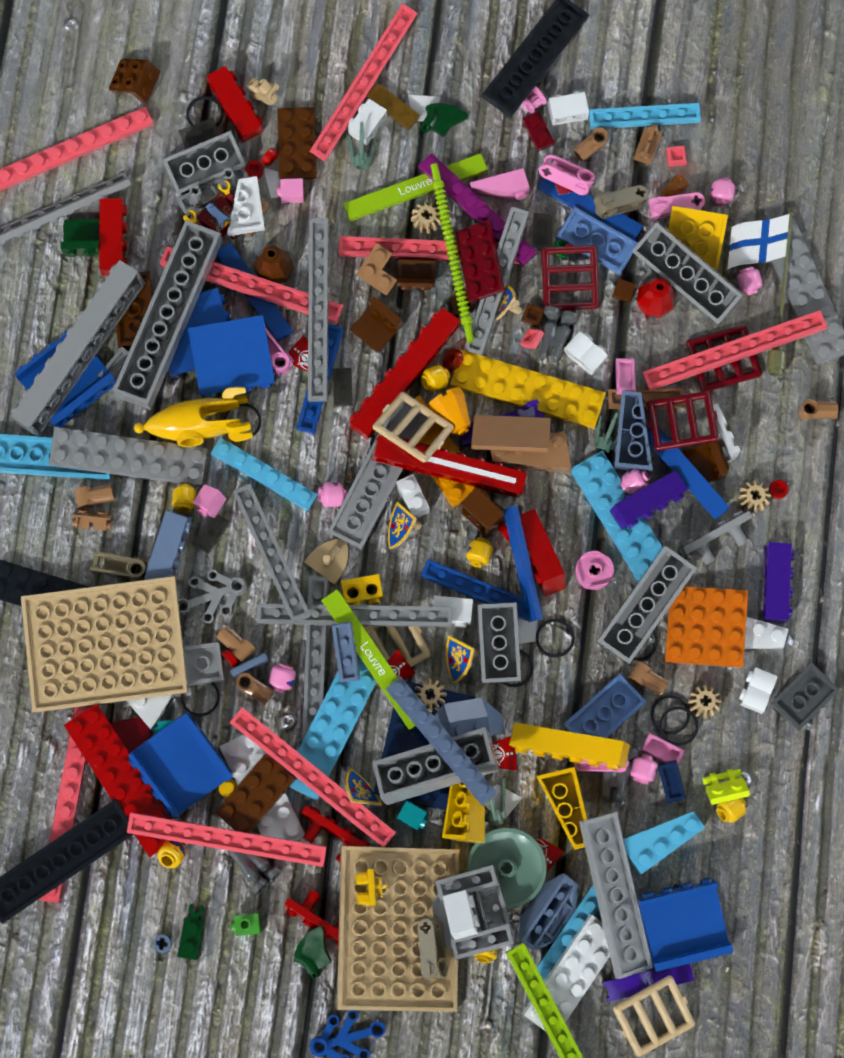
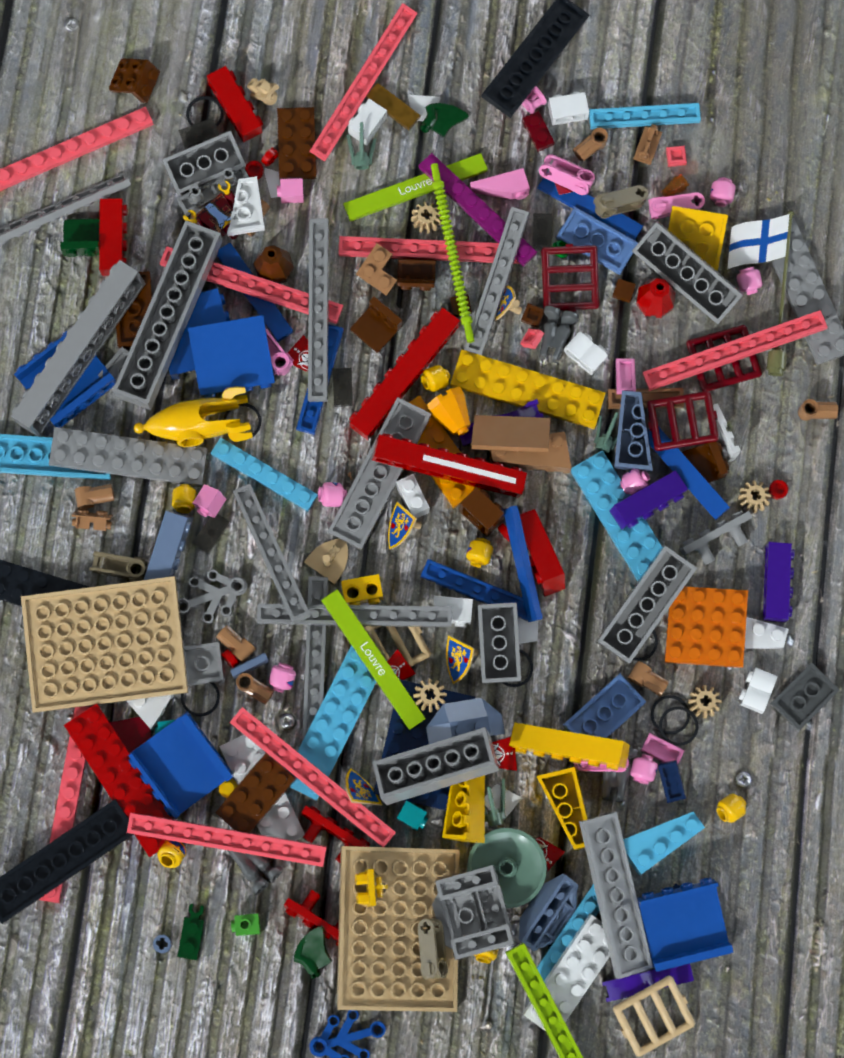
sand blue tile [332,621,360,683] -> none
tan bar [373,392,454,463] -> none
sand blue plate [386,677,498,806] -> none
white brick [442,890,480,940] -> none
clear red piece [443,349,464,371] -> none
dark red plate [455,220,505,303] -> none
black piece [536,619,575,658] -> none
bright pink plate [575,551,614,590] -> none
neon yellow plate [702,769,750,805] -> none

